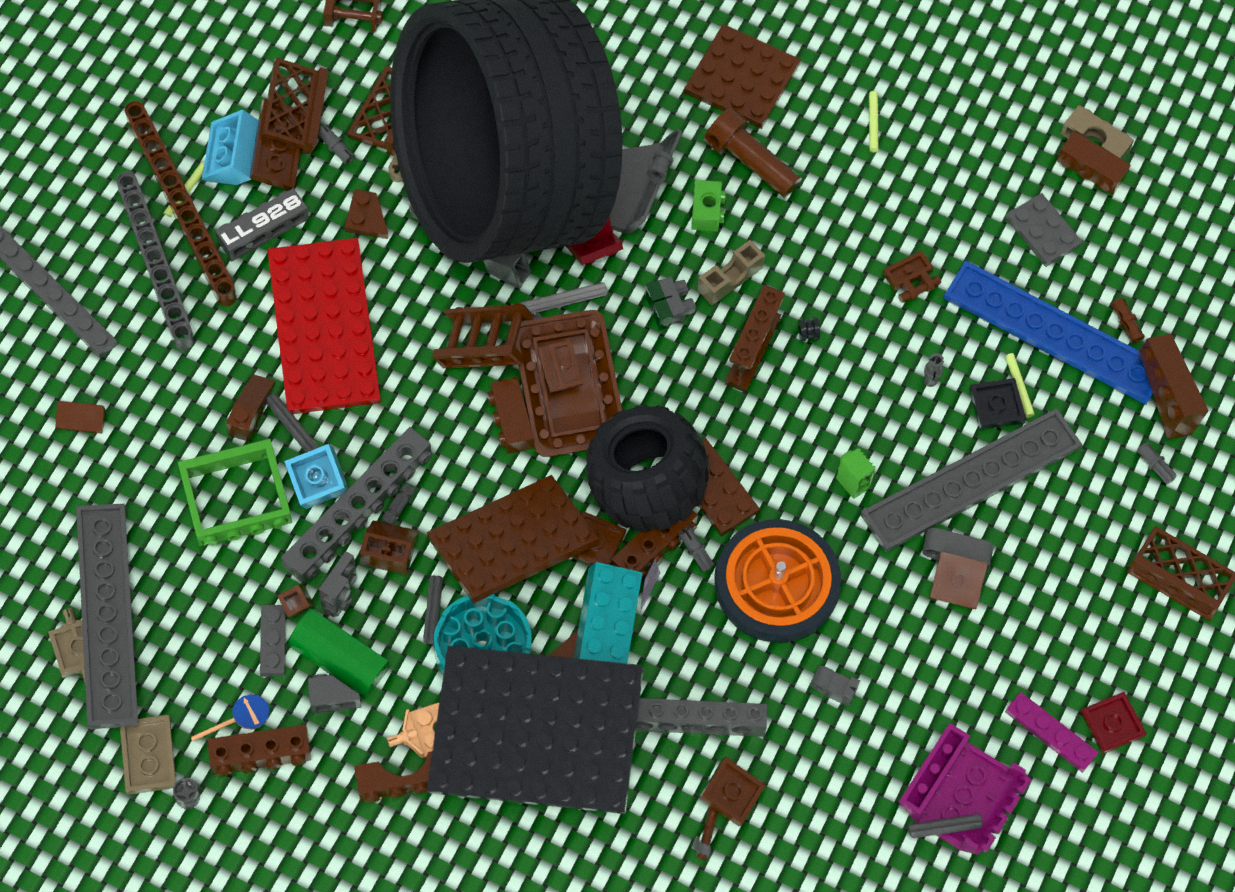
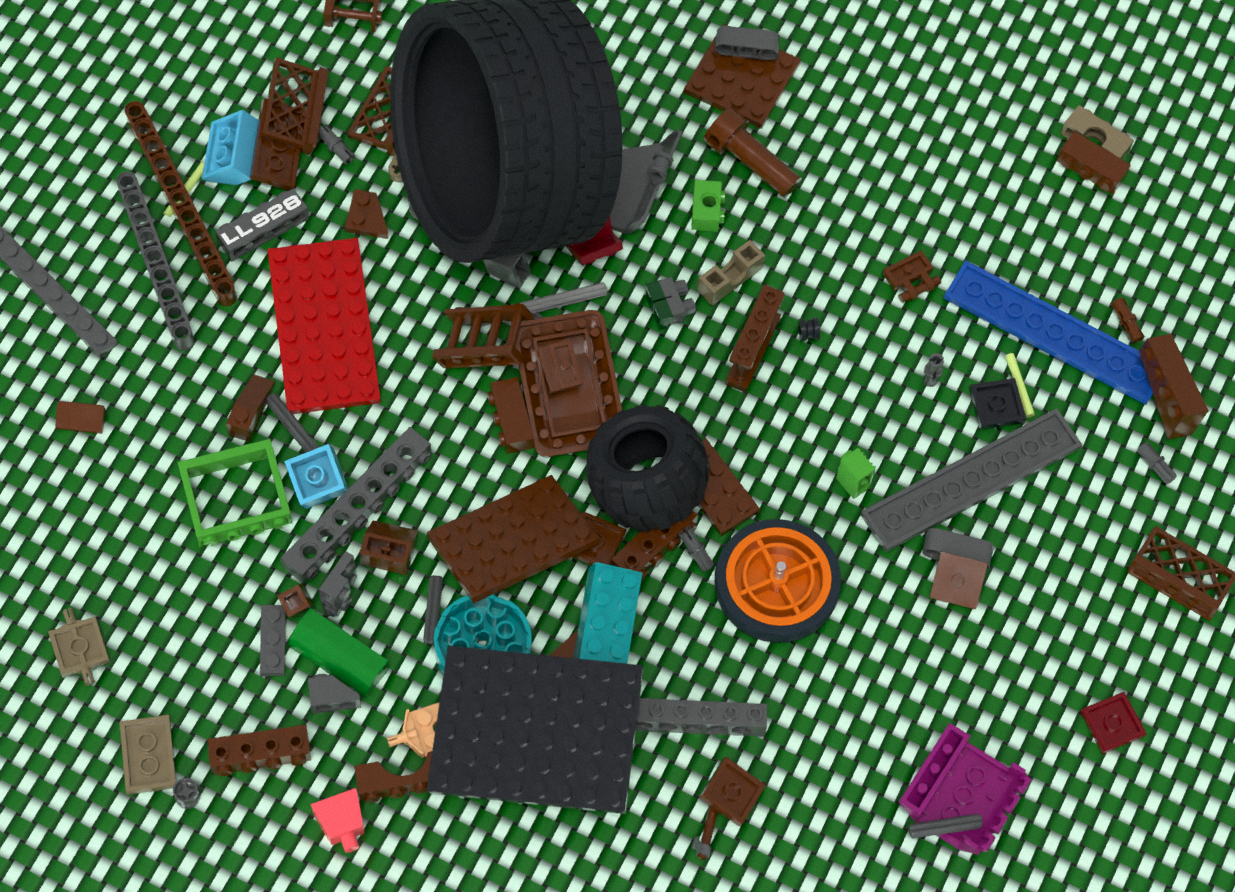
dark grey plate [76,503,138,729] -> none
blue piece [191,694,270,741] -> none
dark grey axle [382,483,414,525] -> none
clear purple sticker [640,560,661,613] -> none
dark grey leg [810,666,860,707] -> none
yellowish green bar [869,91,878,152] -> none
dark grey plate [1005,193,1082,267] -> none
magenta plate [1005,692,1099,773] -> none
none -> coral torso [311,788,364,853]
none -> dark grey beam [715,26,780,60]

